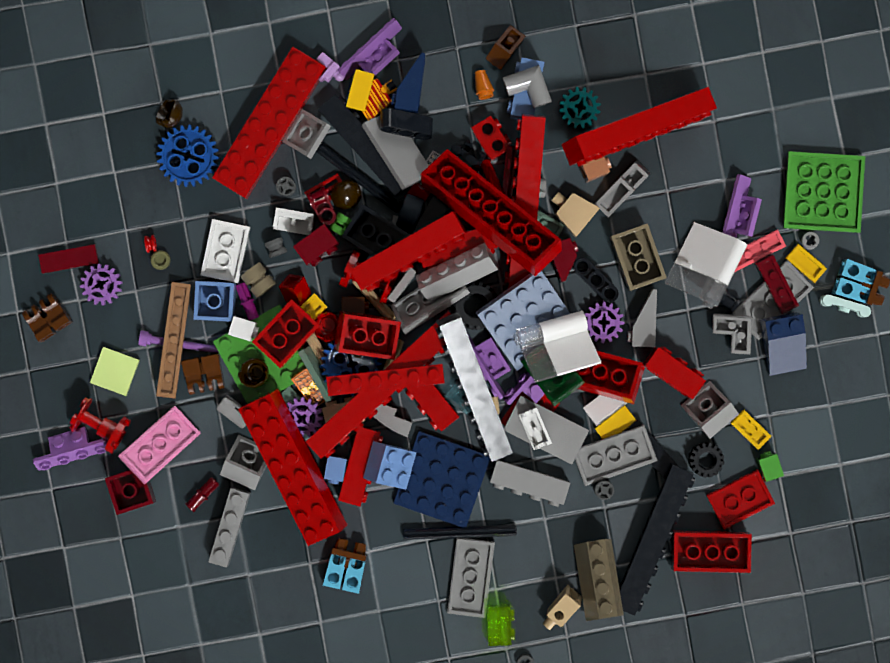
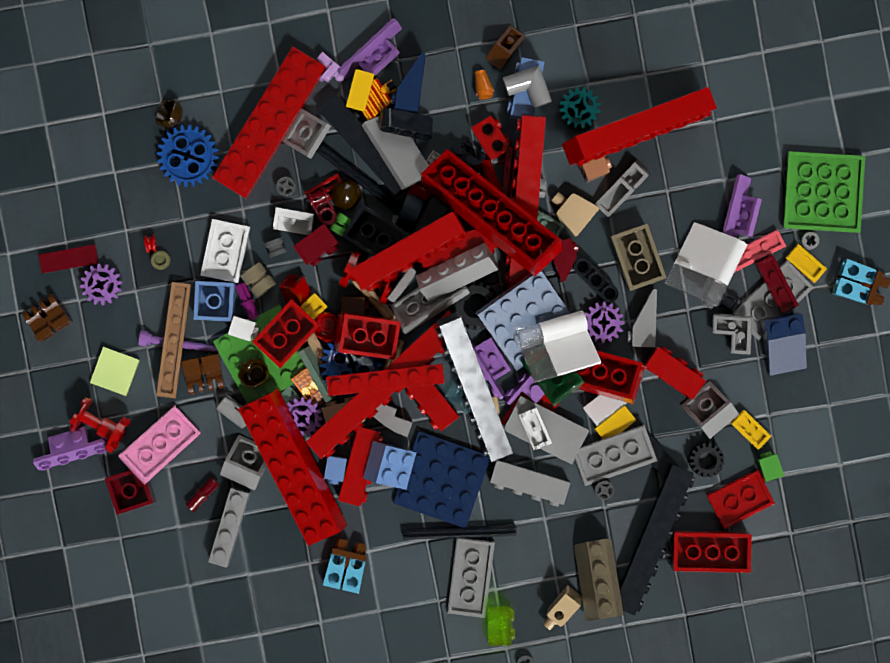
light aqua plate [819,295,871,317] -> none

